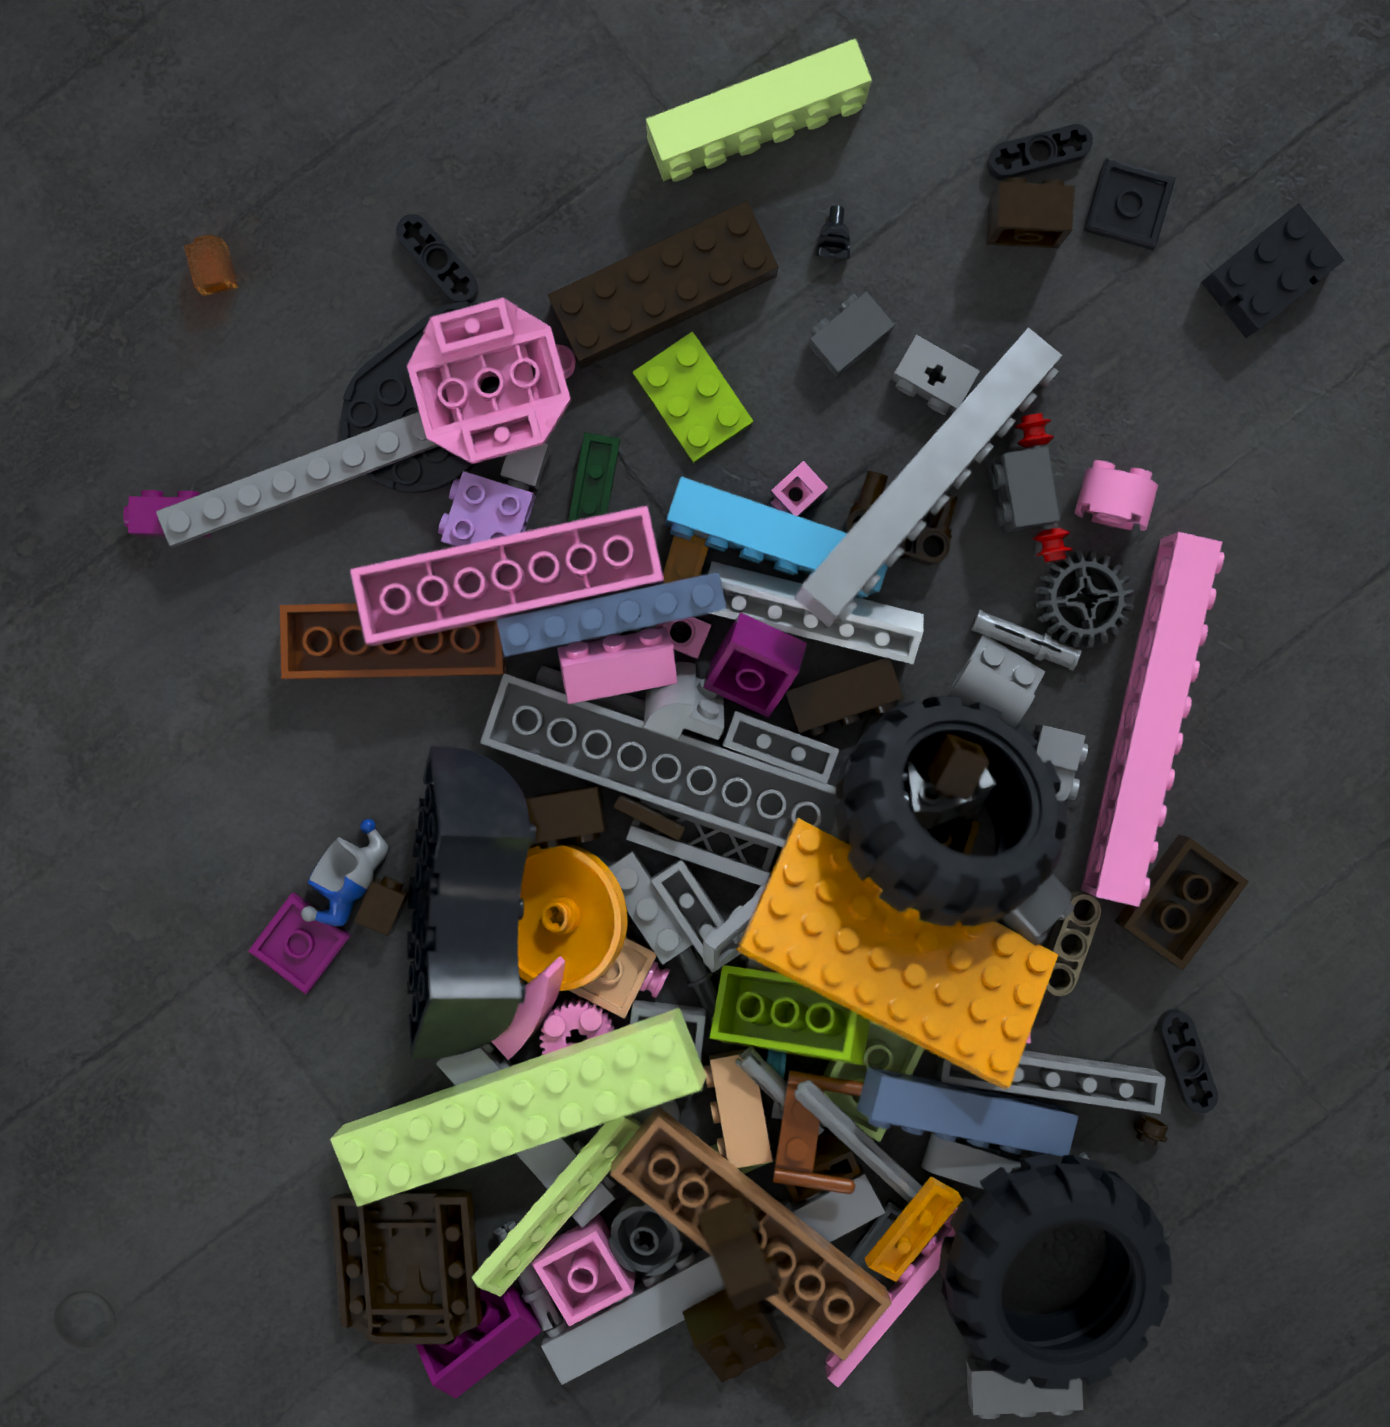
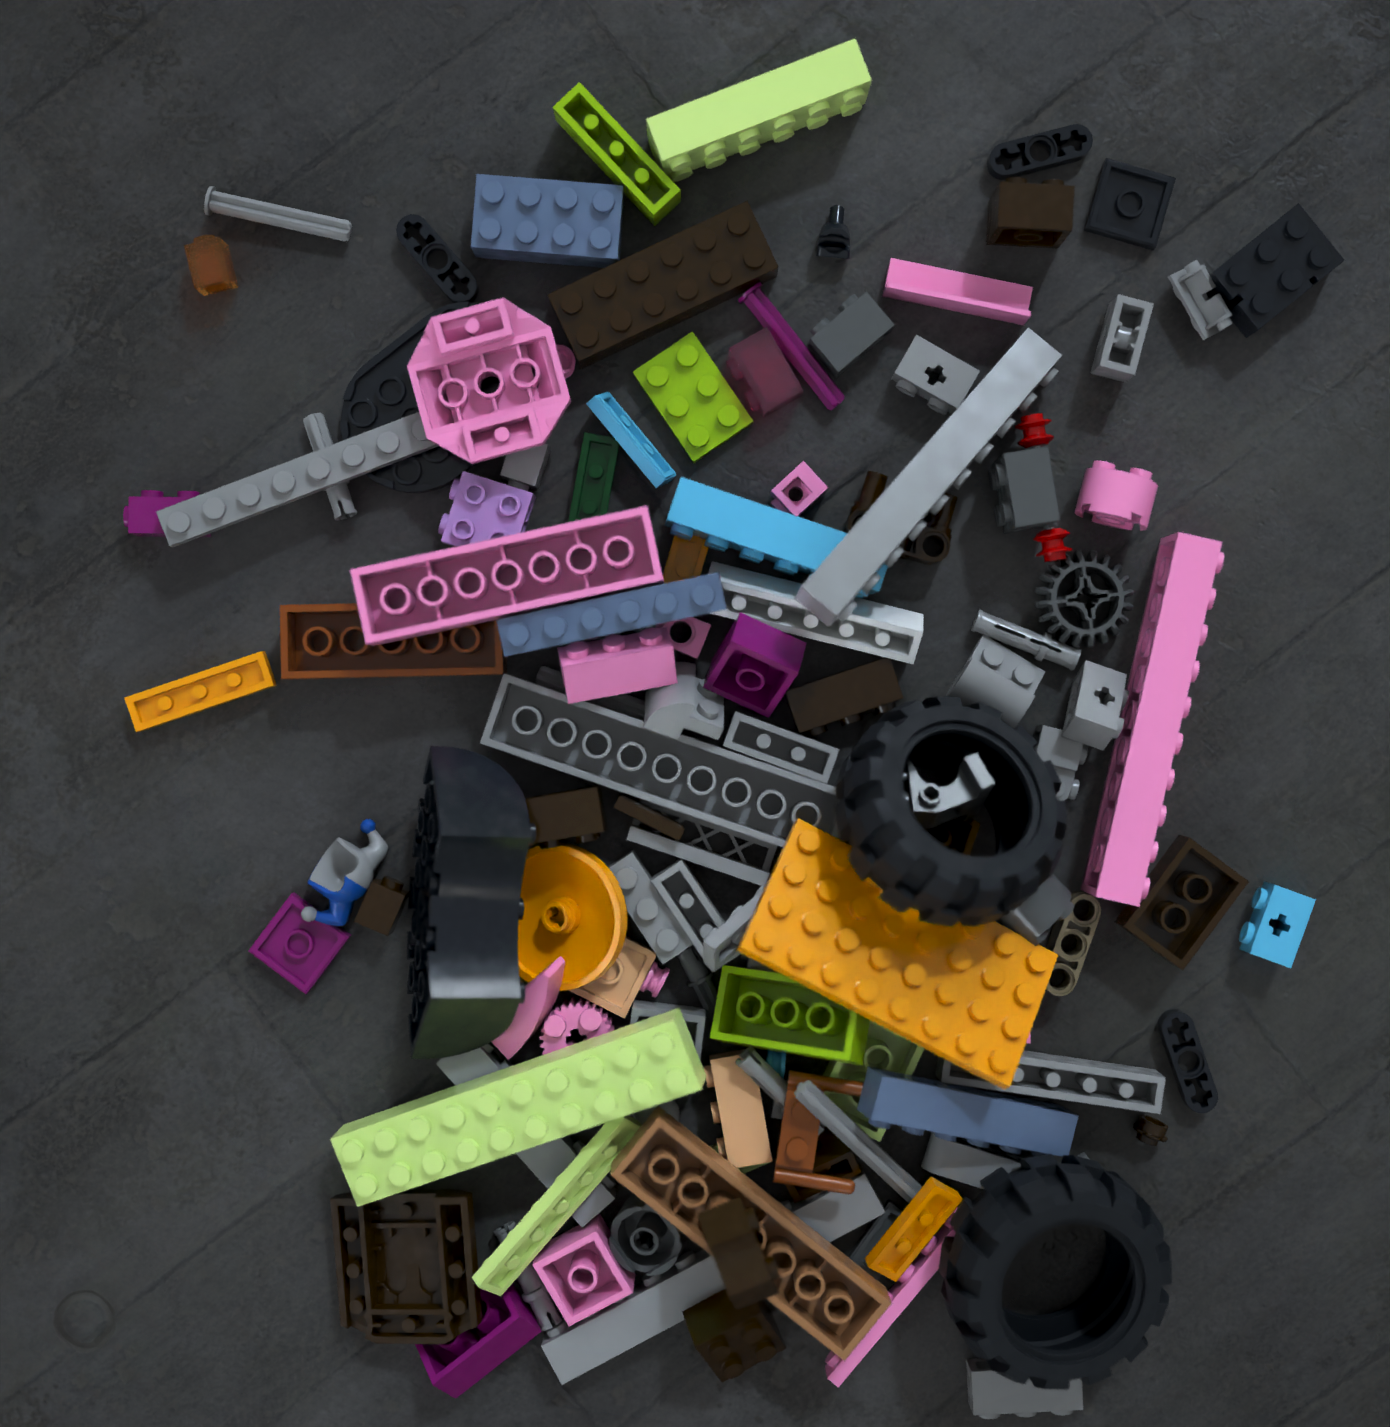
dark brown brick [927,733,989,801] -> none
none -> light orange plate [124,651,277,732]
none -> light grey axle [204,186,352,242]
none -> light grey axle [303,413,357,521]
none -> sand blue brick [471,174,625,268]
none -> lime brick [553,82,681,226]
none -> medium azure tile [586,392,676,488]
none -> clear pink brick [726,327,803,417]
none -> magenta axle [738,282,845,410]
none -> bright pink panel [882,258,1033,325]
none -> light grey brick [1062,660,1129,751]
none -> light grey brick [1090,294,1154,382]
none -> light grey hinge [1168,260,1233,340]
none -> medium azure brick [1239,881,1316,968]

